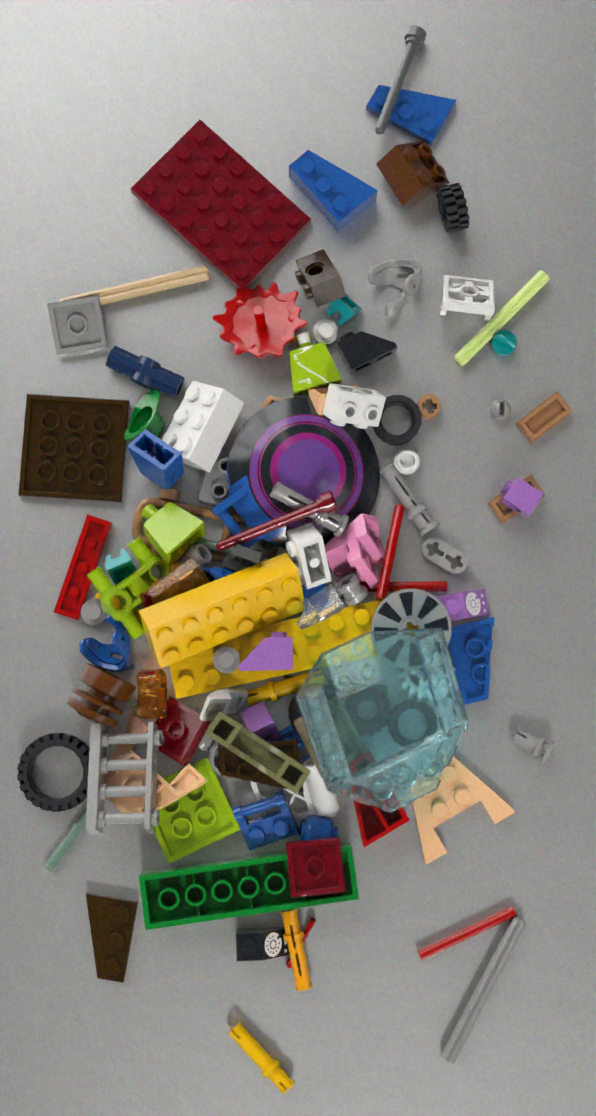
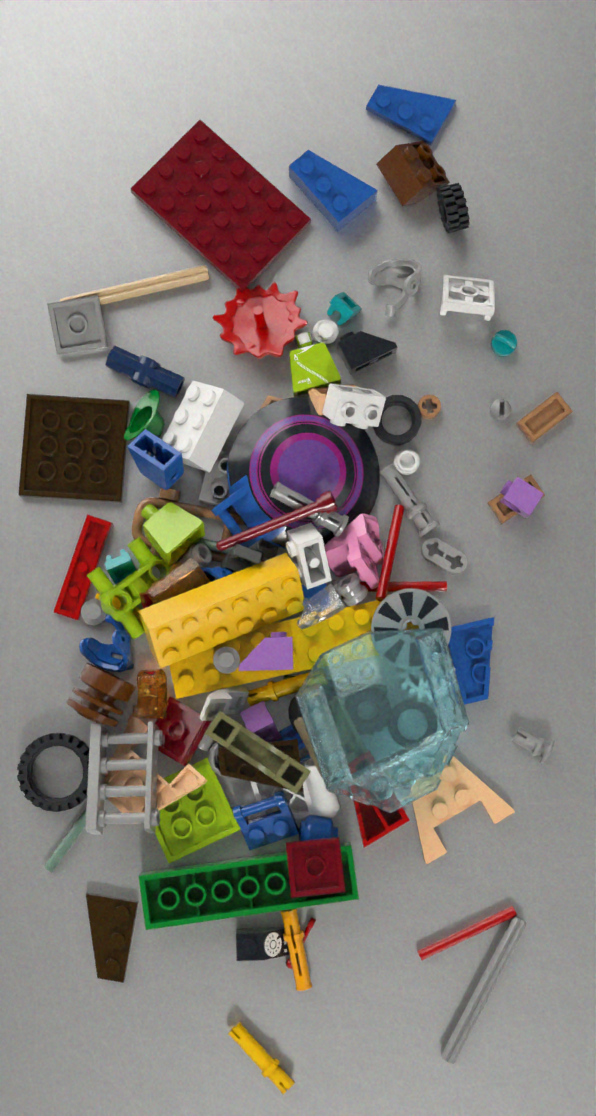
dark brown brick [295,249,346,307] -> none
dark grey piece [375,25,427,135] -> none
medium lavender slope [437,589,490,622] -> none
yellowish green axle [454,270,550,366] -> none

